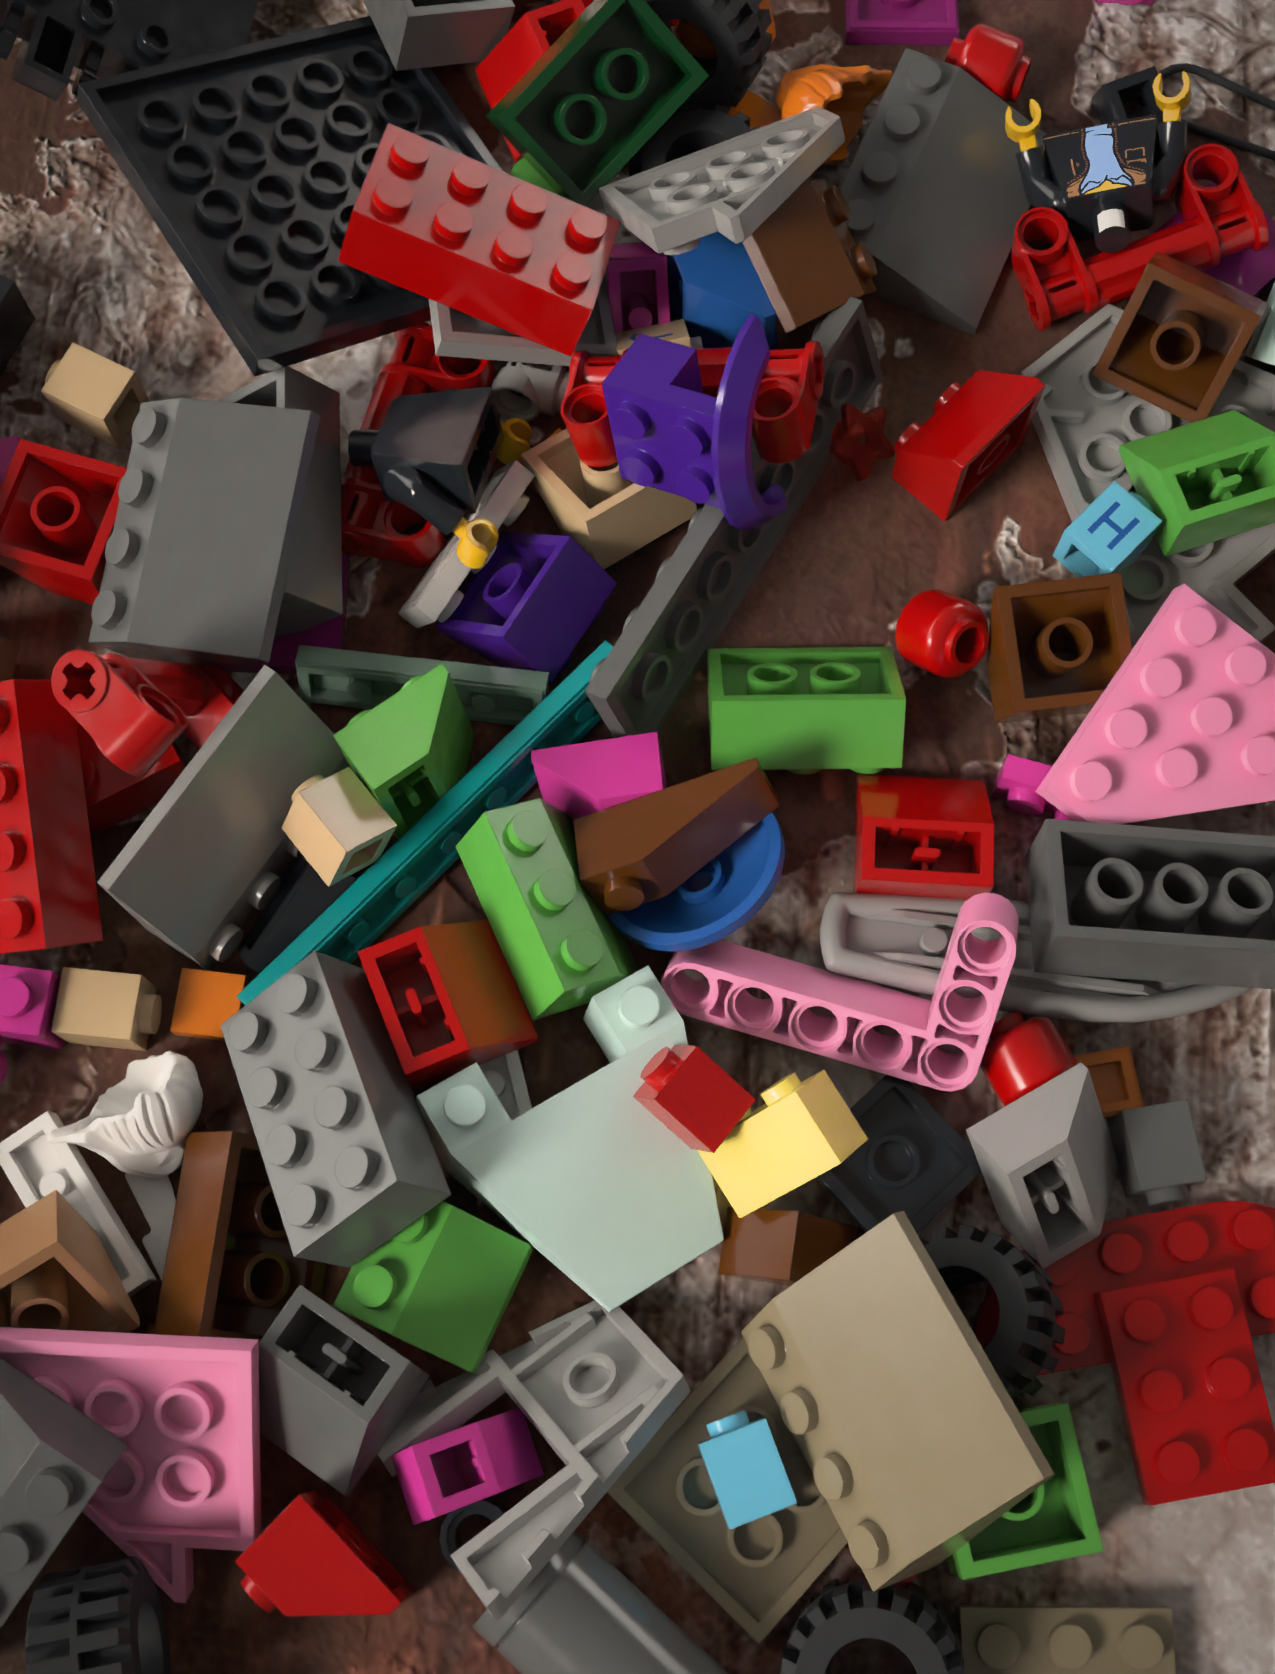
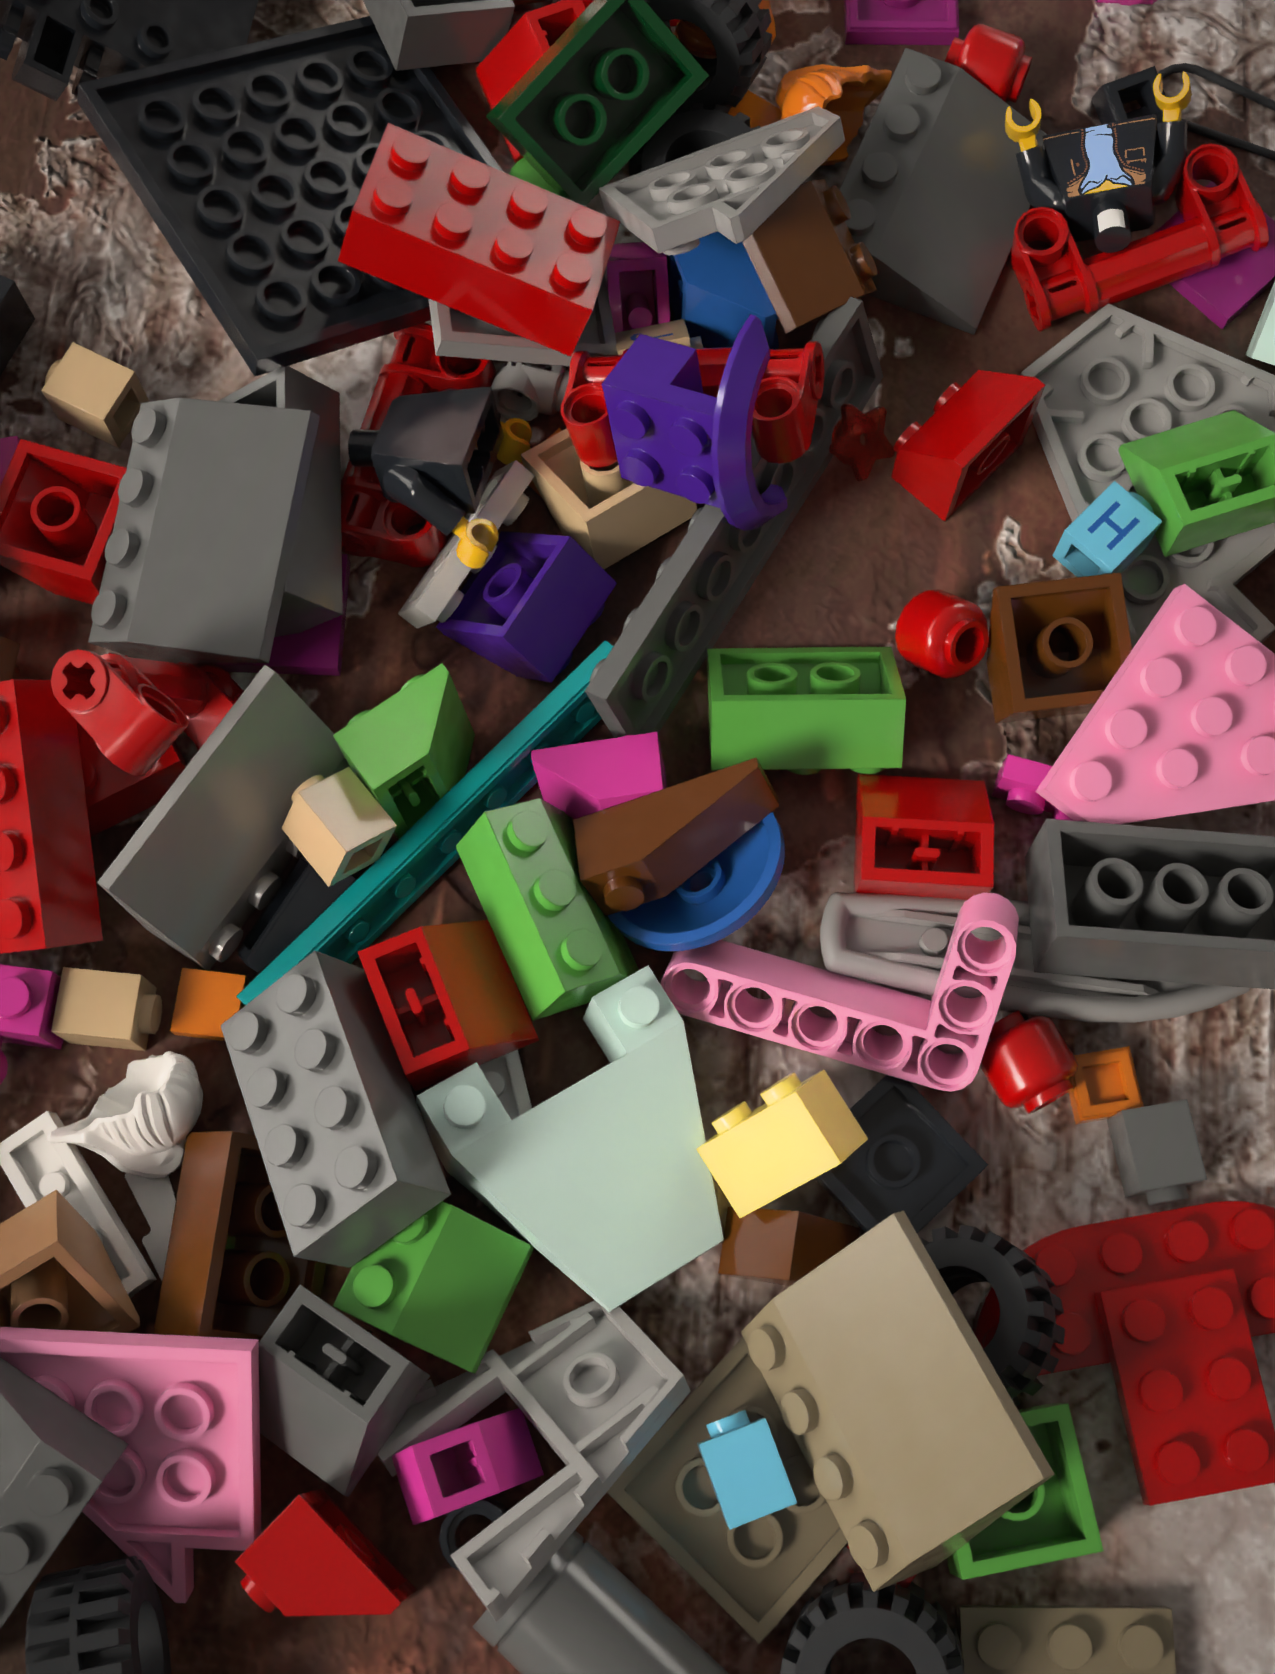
sand green tile [295,645,549,726] -> none
red brick [633,1045,756,1153] -> none
light grey slope [966,1062,1119,1269] -> none
reddish brown slope [1092,251,1268,423] -> none

